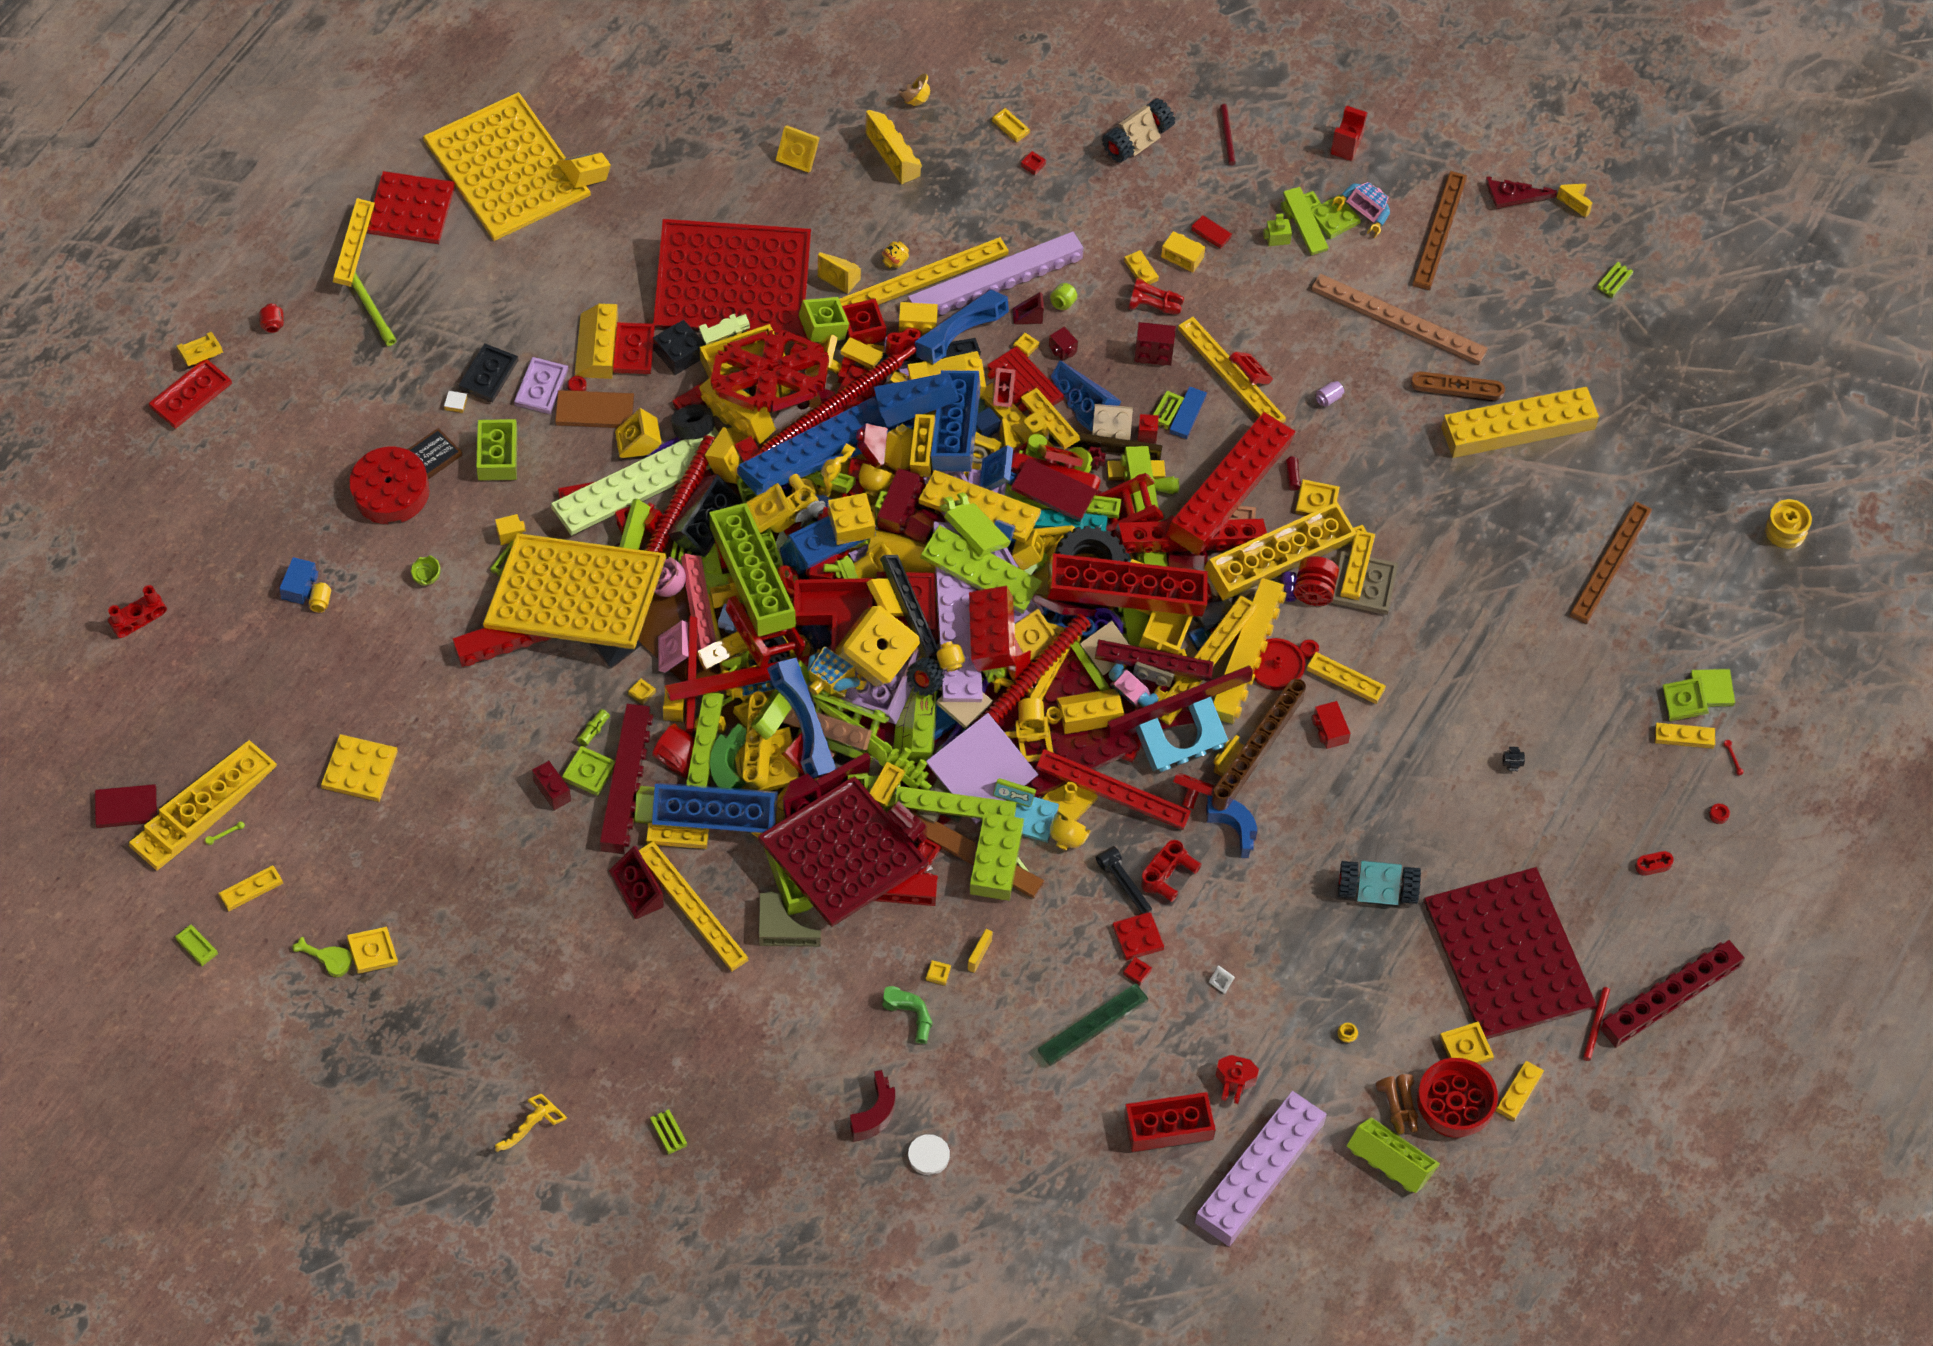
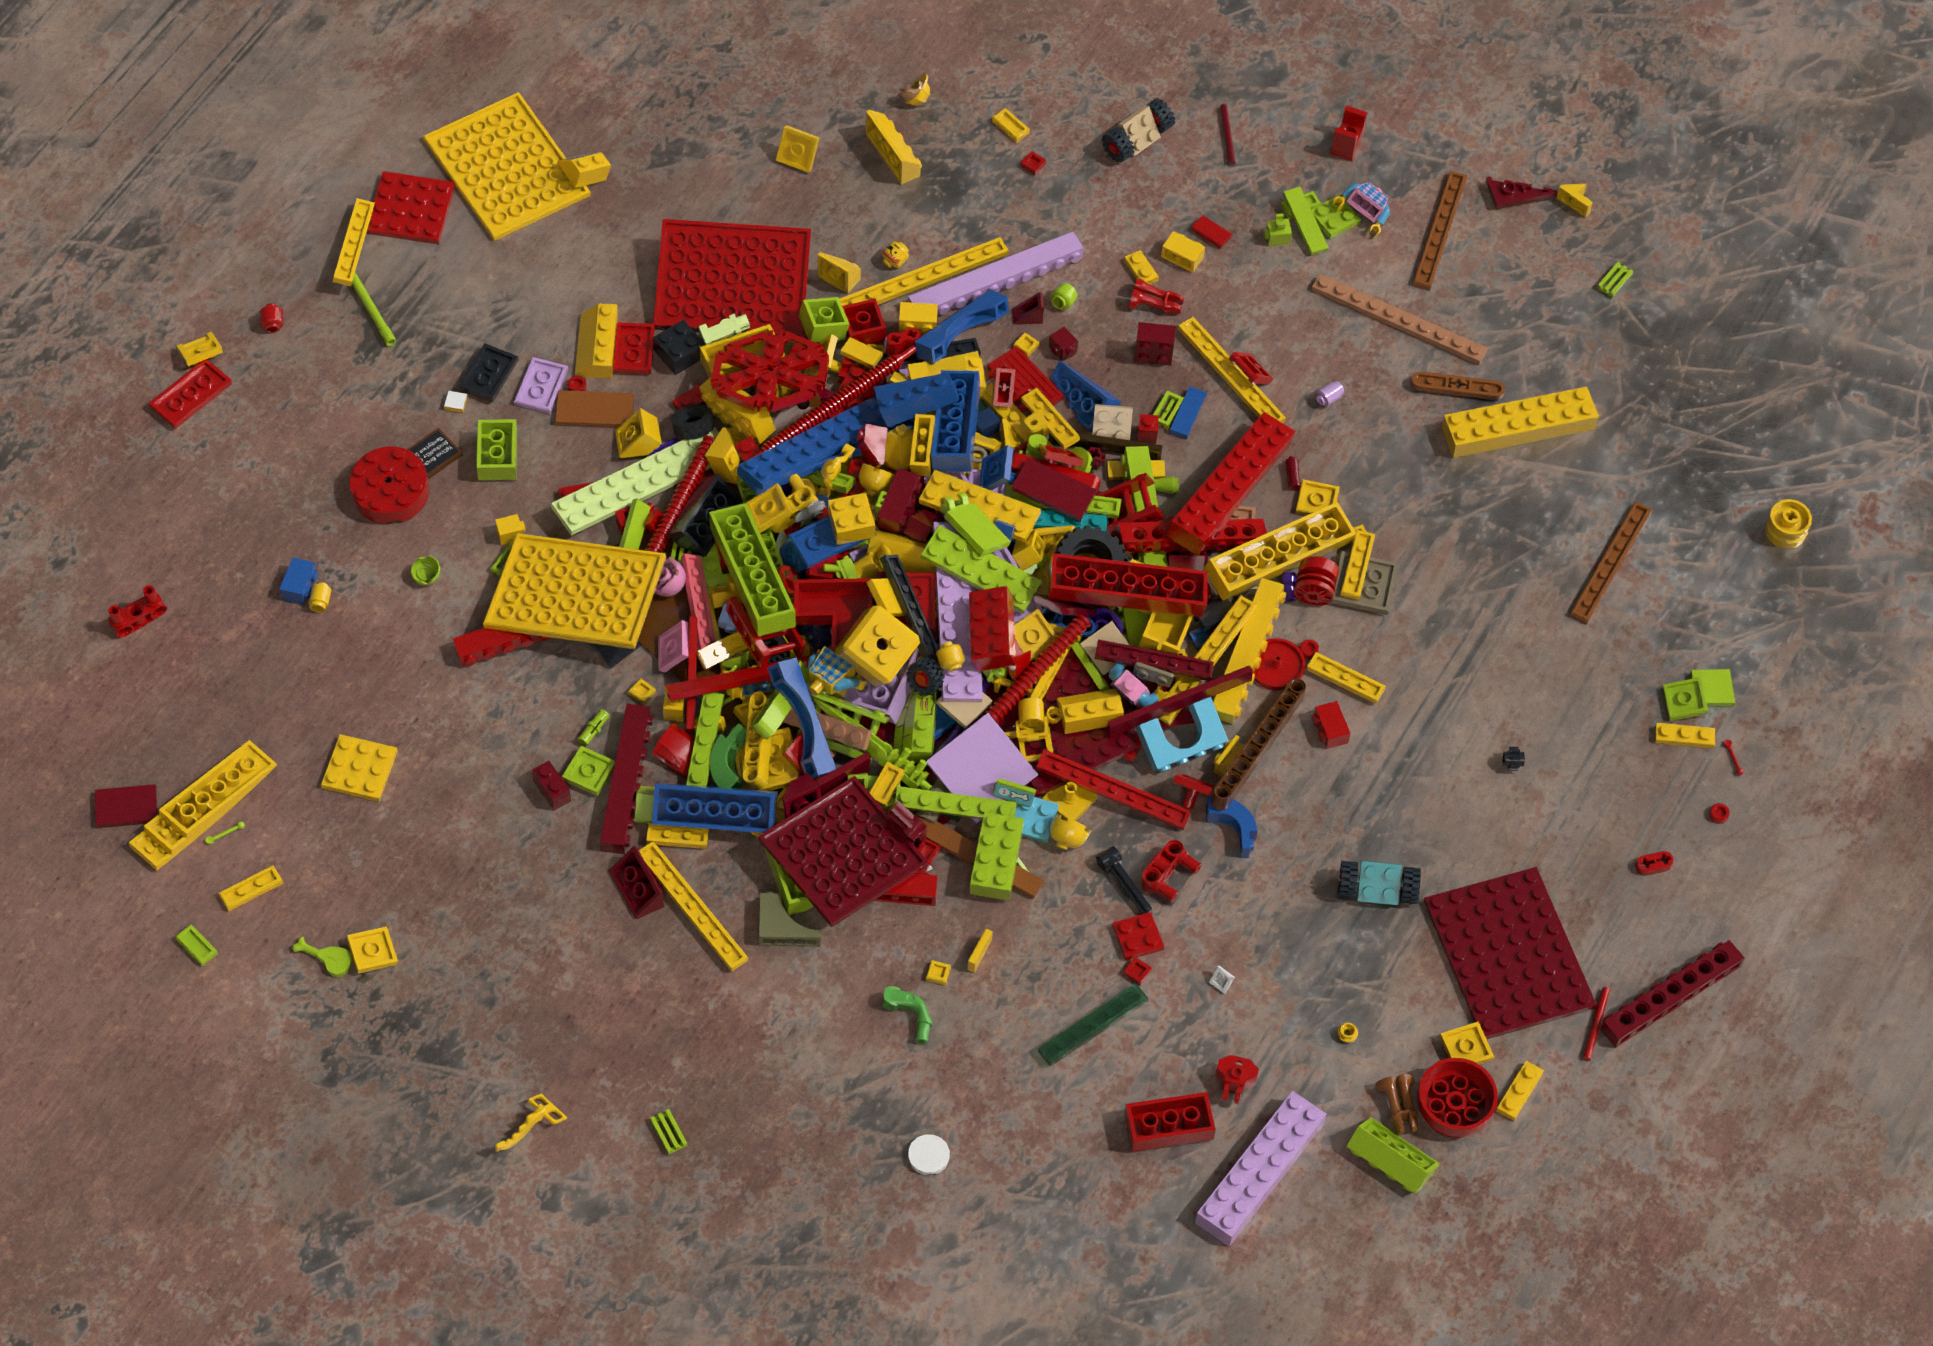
dark red arch [850,1070,896,1142] -> none

